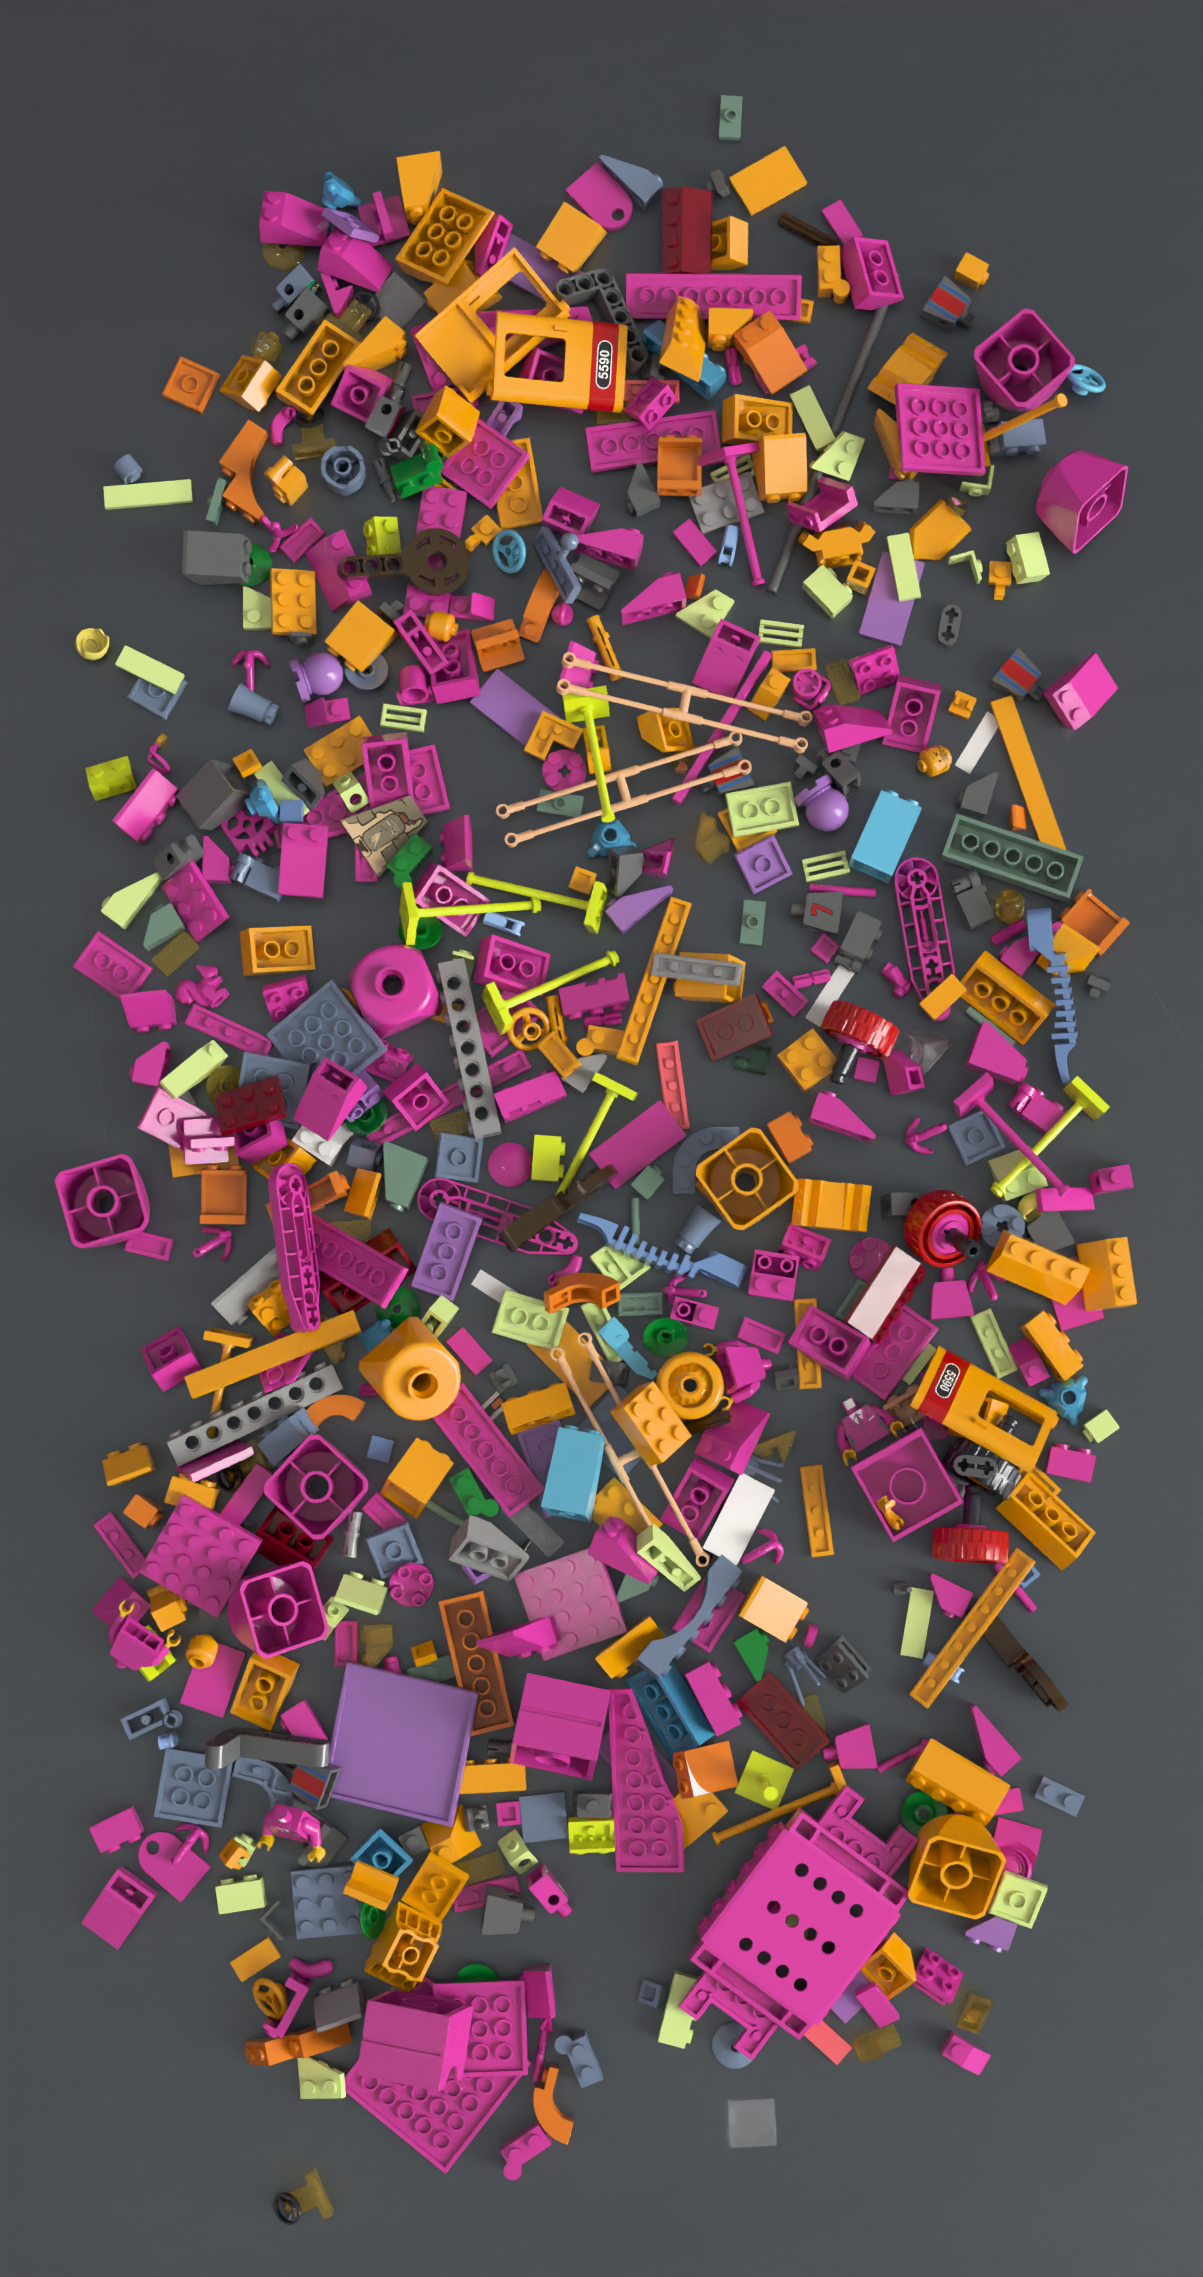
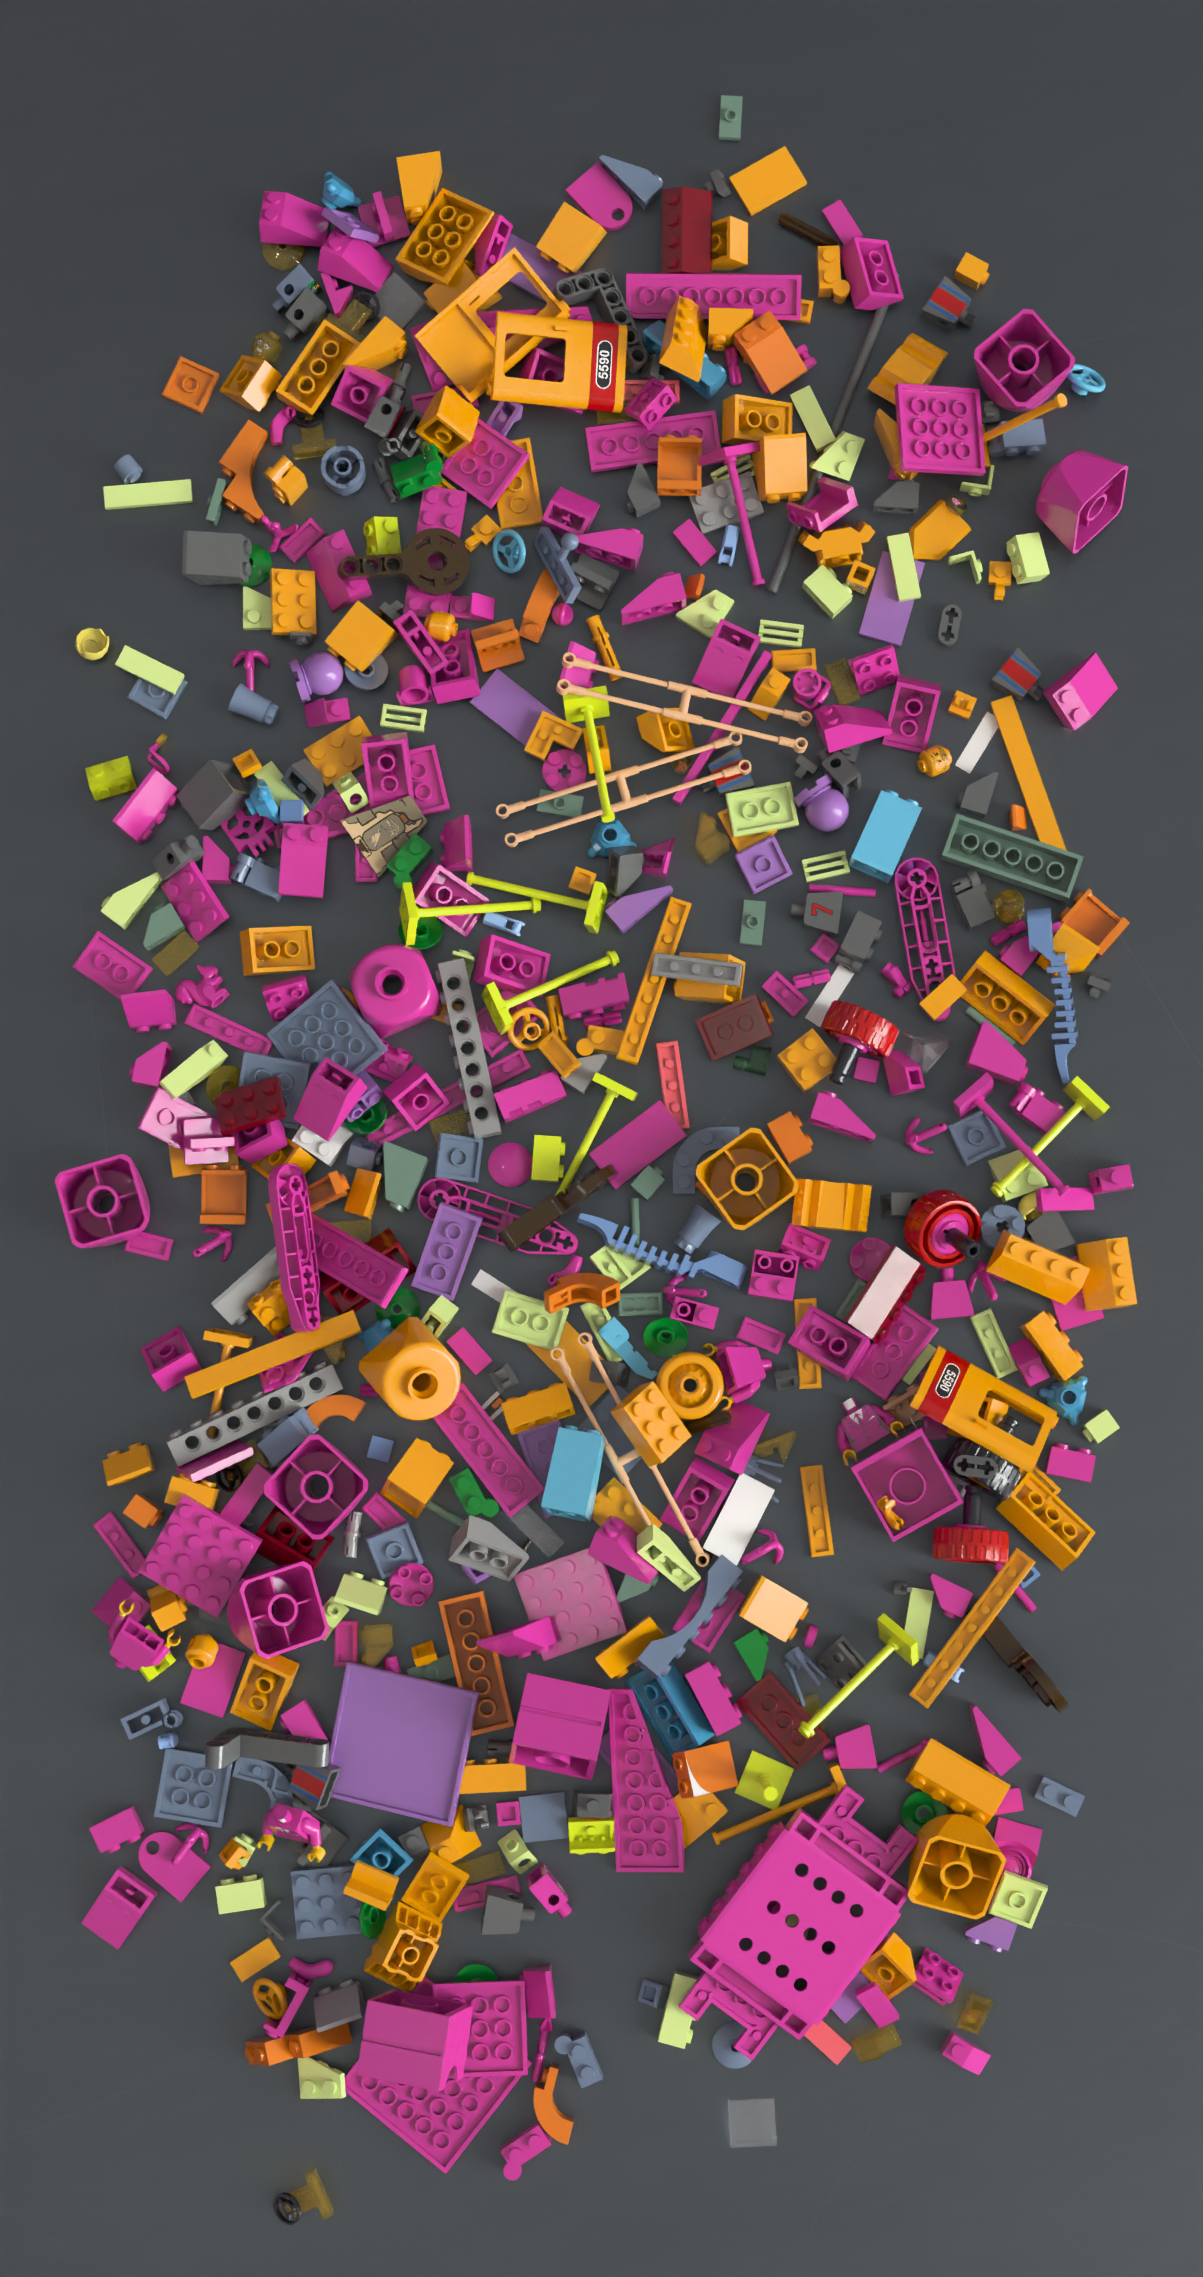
none -> neon yellow tile [798,1613,919,1738]

